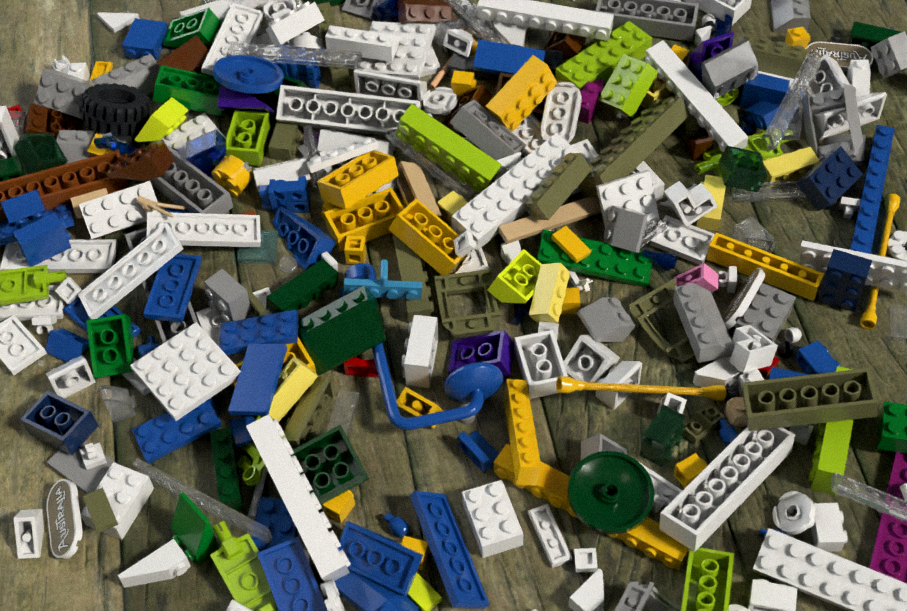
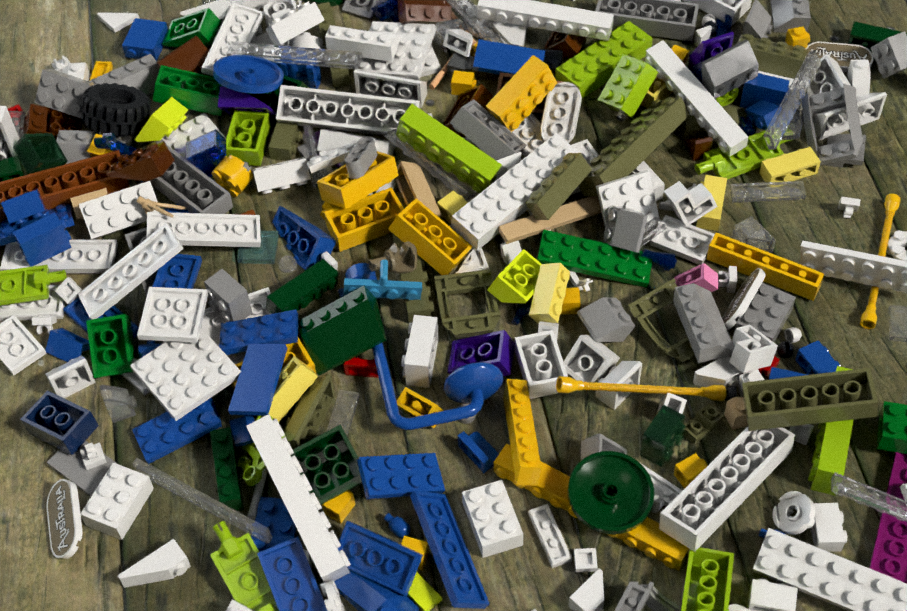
white slope [14,509,44,559] -> none
olive tile [83,487,119,534] -> none
green slope [170,492,219,565] -> none
olive tile [243,284,267,317] -> none
blue hips [259,176,311,214] -> none
yellow brick [344,235,367,264] -> none
white plate [422,87,457,116] -> none
white tile [453,231,478,257] -> none
yellow tile [551,226,591,263] -> none
magenta brick [578,79,604,124] -> none
clear green brick [718,145,767,193] -> none
blue cylinder [718,418,738,446] -> none
dark blue brick [796,146,863,211] -> none
dark blue brick [817,249,872,312] -> none
blue brick [850,125,895,254] -> none
none -> white plate [137,287,208,343]
none -> light grey beam [345,137,377,179]
none -> blue plate [357,453,445,499]
none -> dark tan piece [368,241,417,273]
none -> light grey slope [743,0,773,39]

